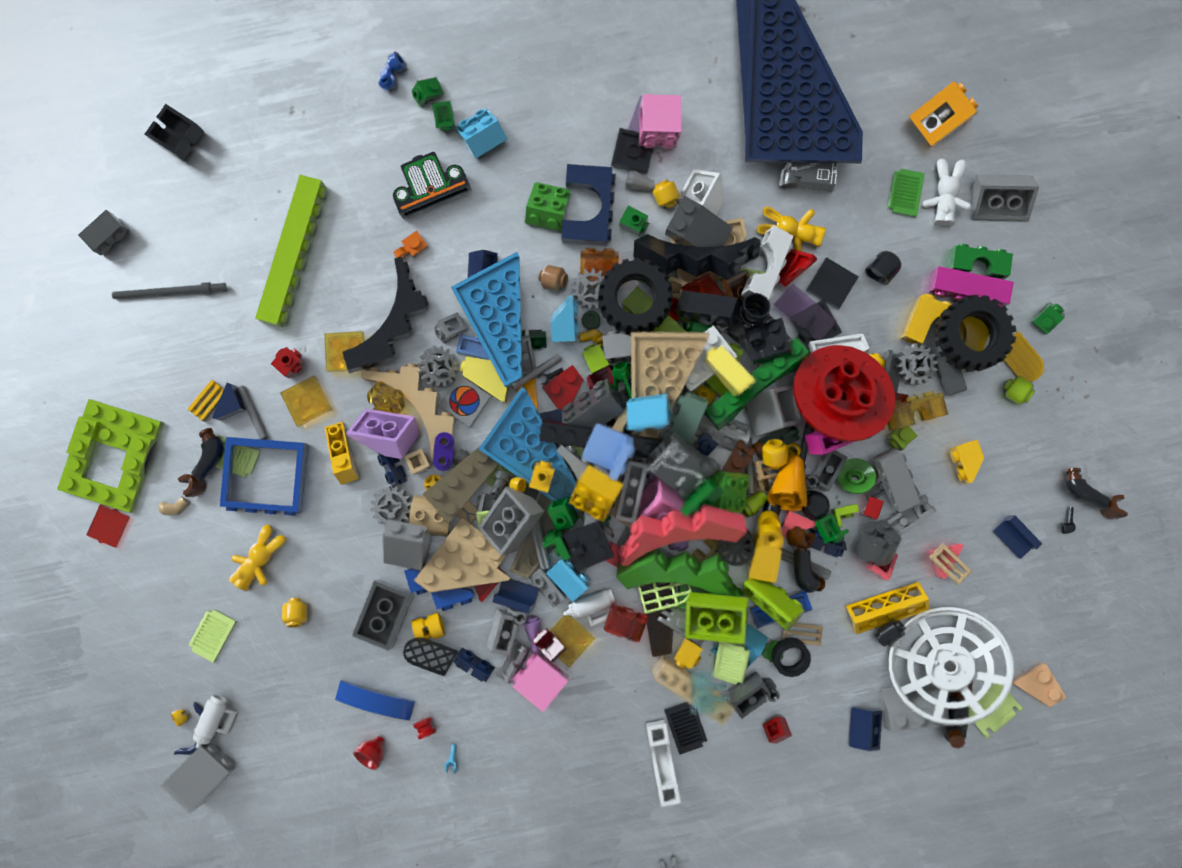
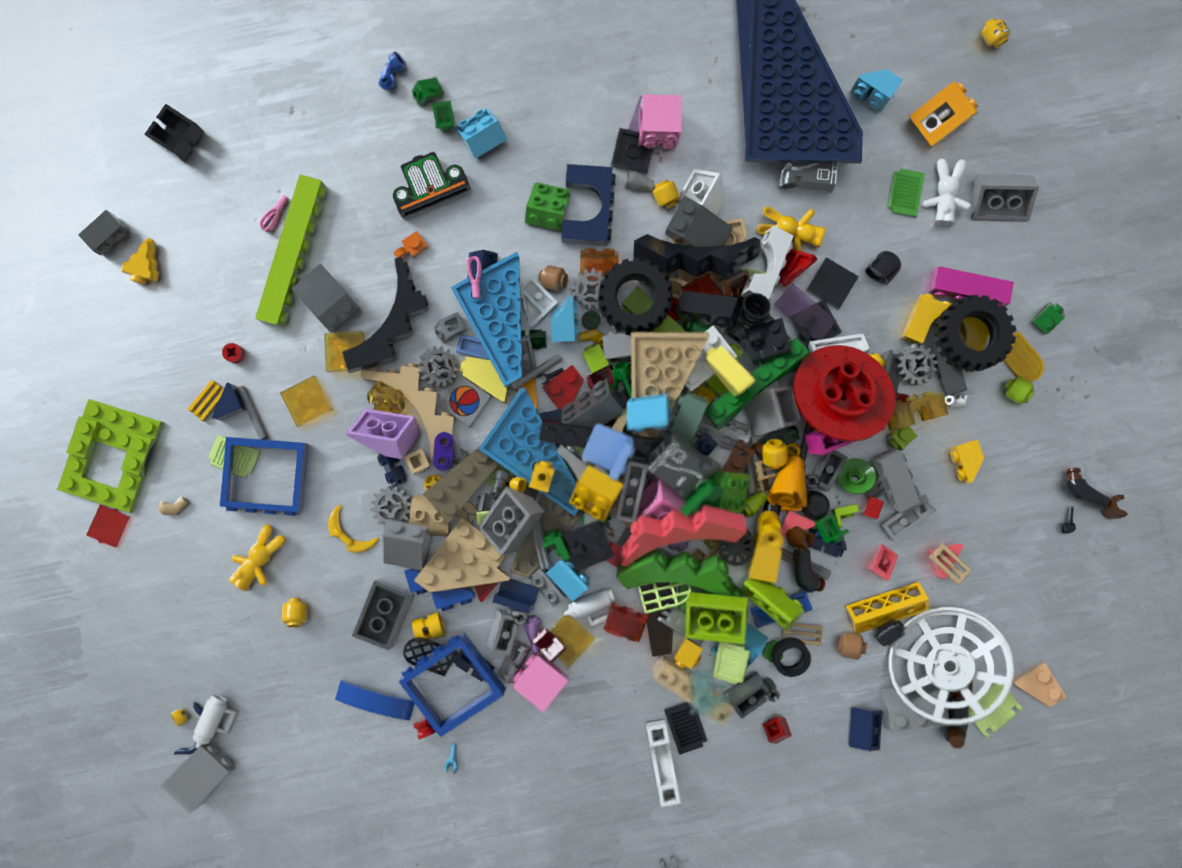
dark grey bar [112,282,227,299] -> none
piece [178,428,224,497] -> none
yellowish green window [189,609,236,663] -> none
red brick [271,347,305,379] -> none
yellow slope [324,421,359,485] -> none
red helmet [353,736,384,770] -> none
green brick [547,497,578,530] -> none
green brick [619,205,650,237] -> none
dark grey brick [855,520,901,566] -> none
green arch [948,244,1013,280] -> none
dark blue panel [993,515,1042,559] -> none
none -> yellow rock [120,238,159,285]
none -> red wheel [222,343,245,364]
none -> bright pink piece [260,195,289,232]
none -> dark grey slope [292,263,360,333]
none -> yellow piece [328,505,378,553]
none -> blue window [398,632,506,737]
none -> bright pink piece [466,256,481,299]
none -> white wing [520,275,558,328]
none -> medium nougat head [837,632,867,660]
none -> medium azure slope [850,69,903,112]
none -> white arm [944,394,969,408]
none -> yellow head [981,18,1011,48]

